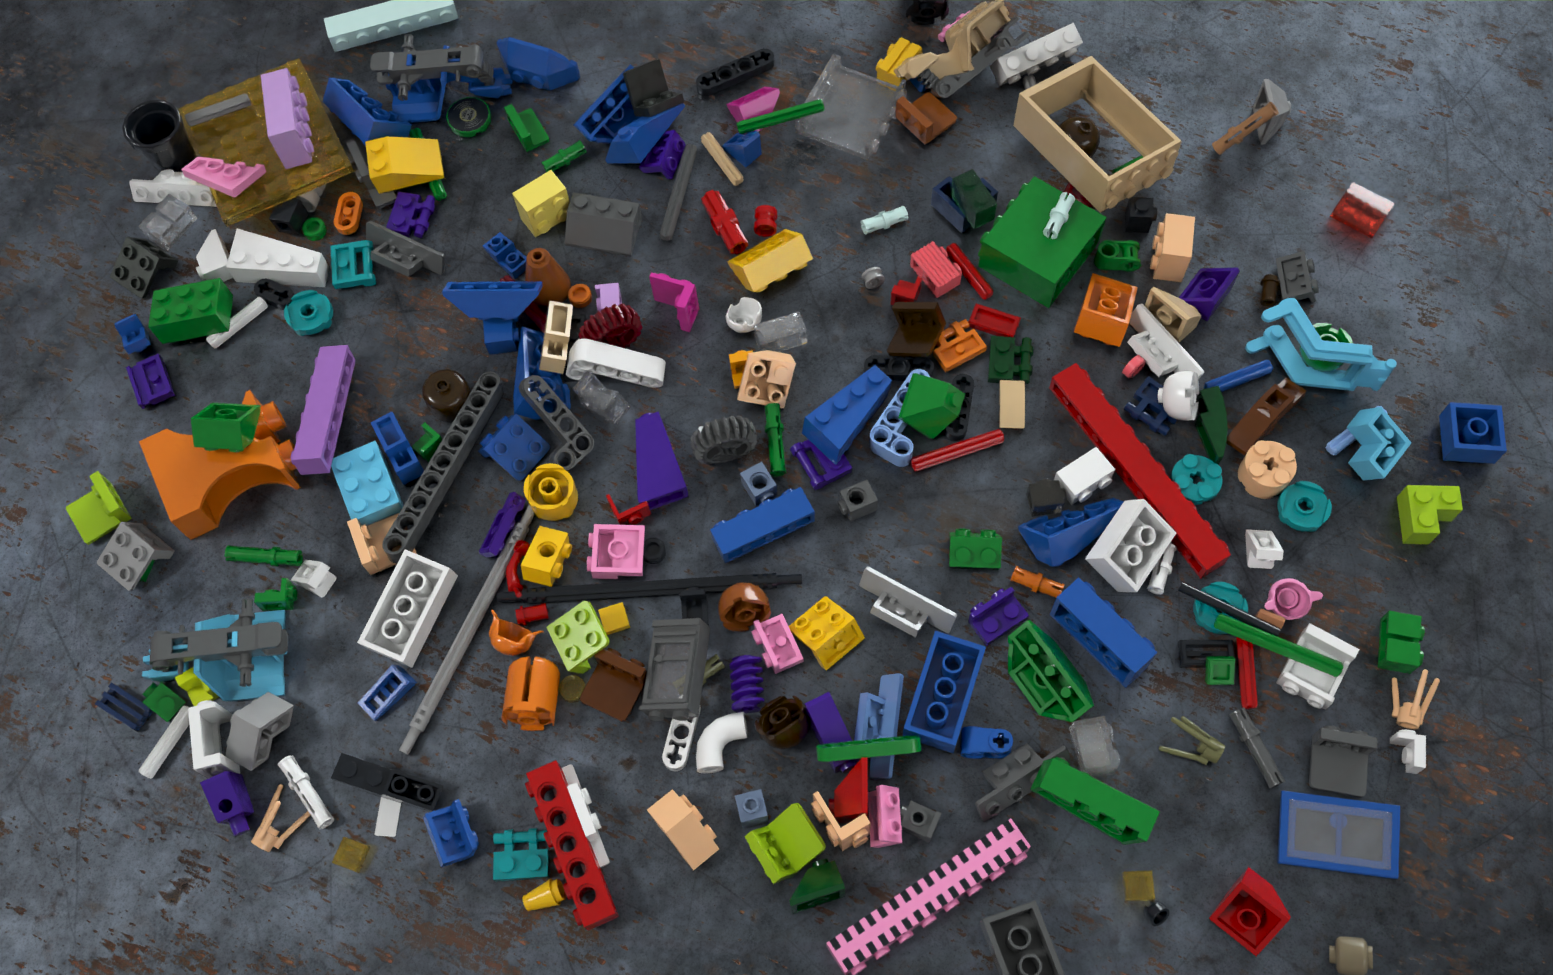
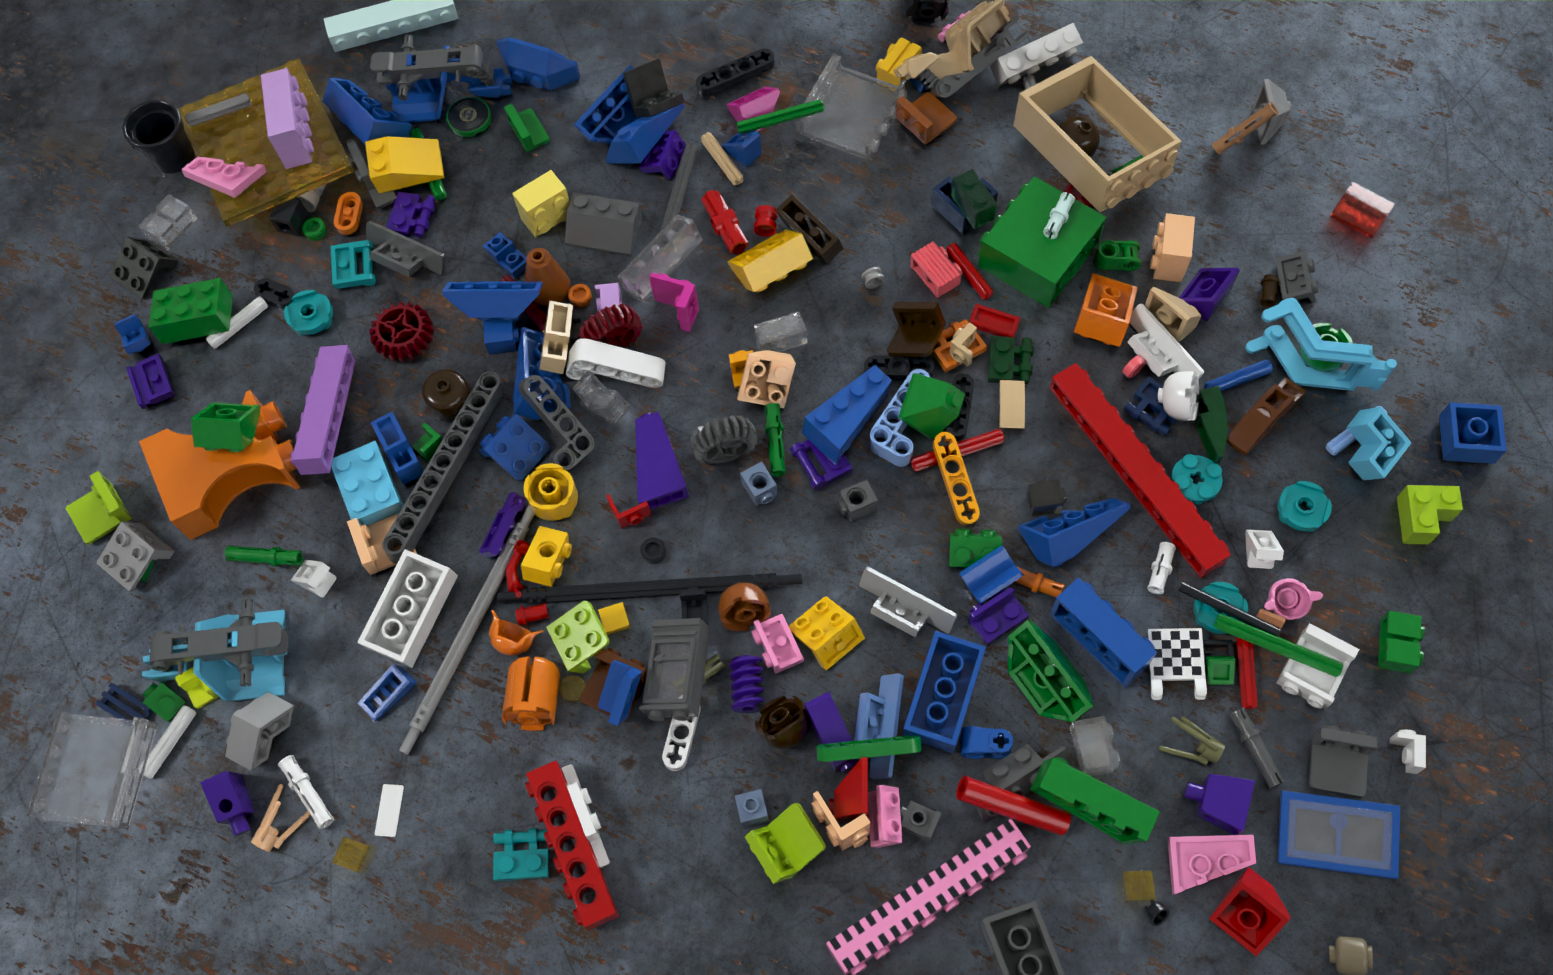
white bracket [129,169,221,207] -> none
white panel [188,700,240,778] -> none
white slope [196,229,233,282] -> none
white wedge [226,228,330,287] -> none
green bracket [254,578,297,611] -> none
black slope [331,753,443,811] -> none
blue bracket [423,799,479,867] -> none
yellow cone [523,879,566,912] -> none
green pin [541,140,587,172] -> none
bright pink plate [587,524,645,579] -> none
light nougat brick [647,789,719,870] -> none
white cylinder [696,712,748,773] -> none
blue brick [710,487,815,563] -> none
white hair [725,297,762,333] -> none
dark green slope [789,859,845,914] -> none
light aqua pin [860,206,908,235] -> none
red panel [890,276,923,305] -> none
white brick [1053,447,1115,505] -> none
white brick [1085,499,1176,592] -> none
black brick [1125,197,1157,233] -> none
light nougat brick [1238,440,1297,499] -> none
light nougat plant [1392,669,1440,729] -> none
none -> clear panel [27,710,158,830]
none -> dark red gear [369,301,434,363]
none -> blue panel [598,660,642,726]
none -> clear brick [617,214,702,303]
none -> dark brown brick [776,194,844,264]
none -> light orange beam [933,432,980,526]
none -> tan bracket [949,322,977,367]
none -> red piece [956,776,1071,836]
none -> blue panel [959,545,1023,603]
none -> white flag [1148,628,1207,700]
none -> bright pink wing [1167,835,1256,894]
none -> dark purple torso [1184,774,1255,835]

